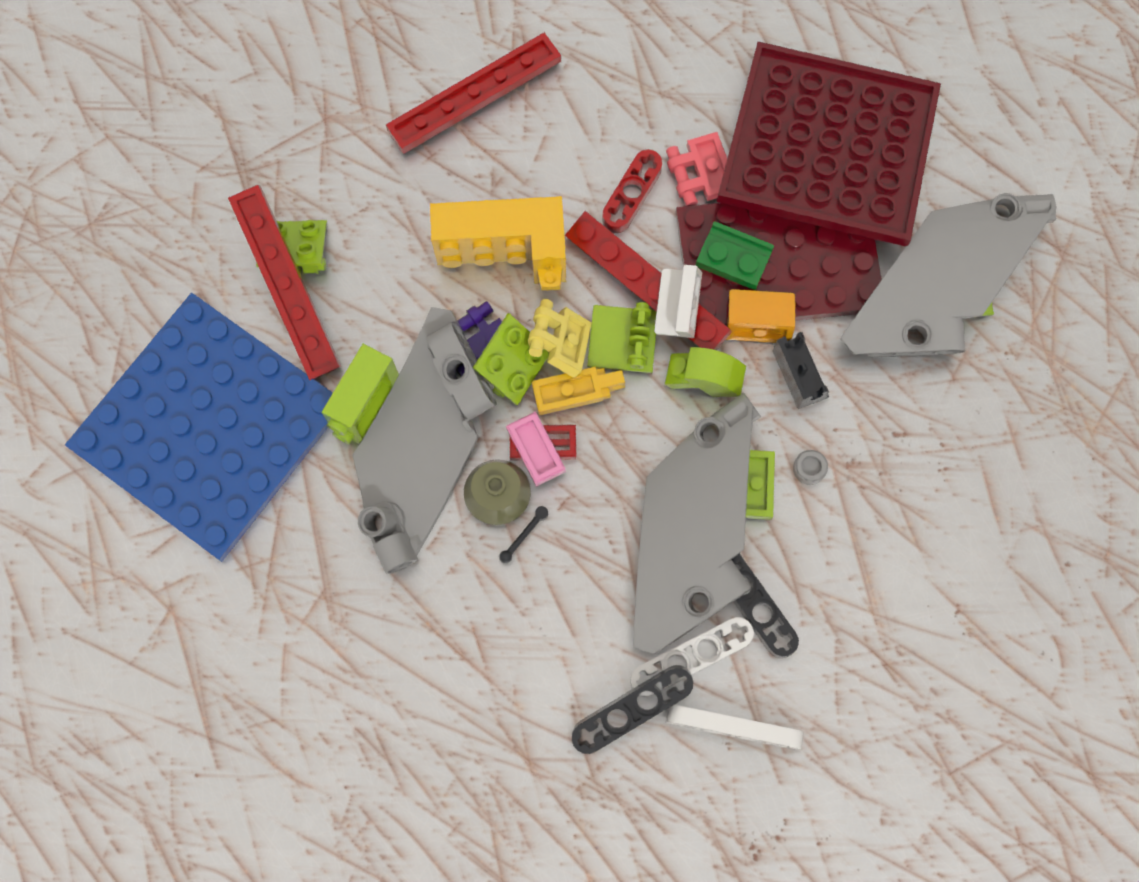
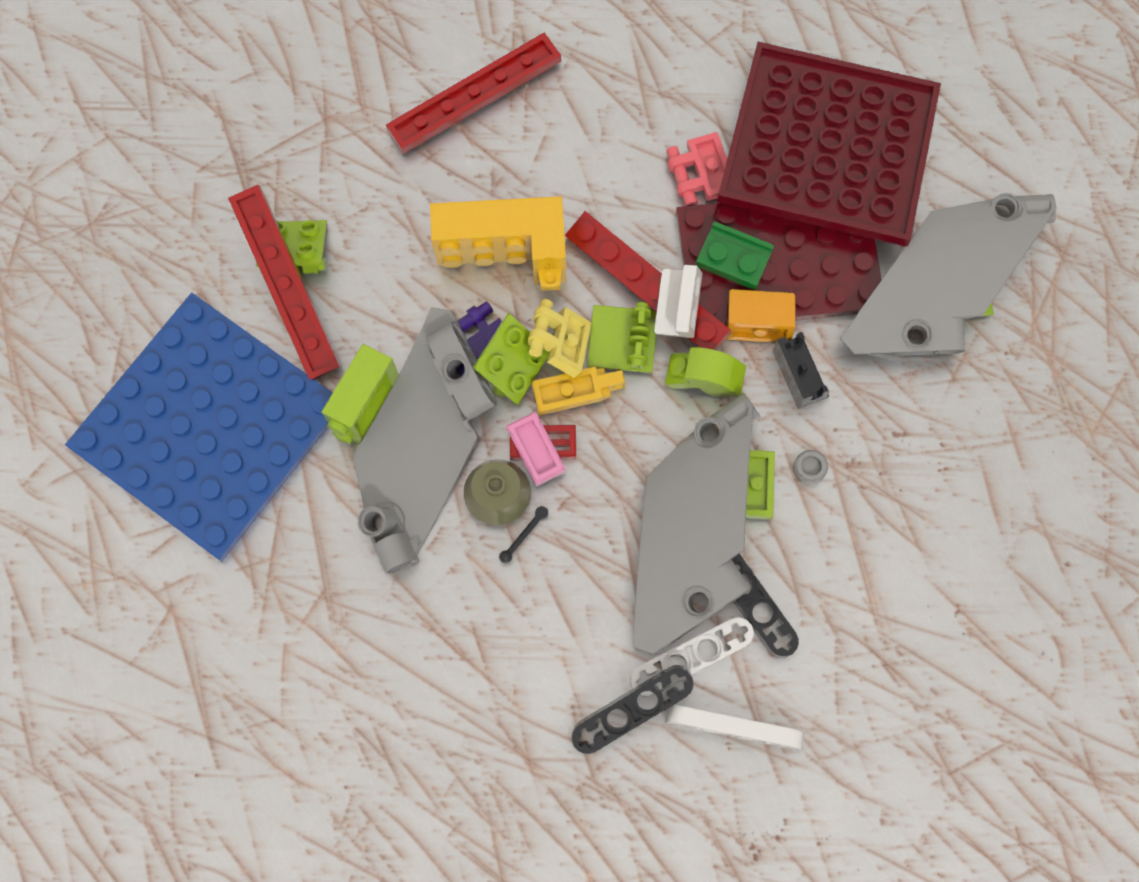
red beam [602,149,662,233] -> none

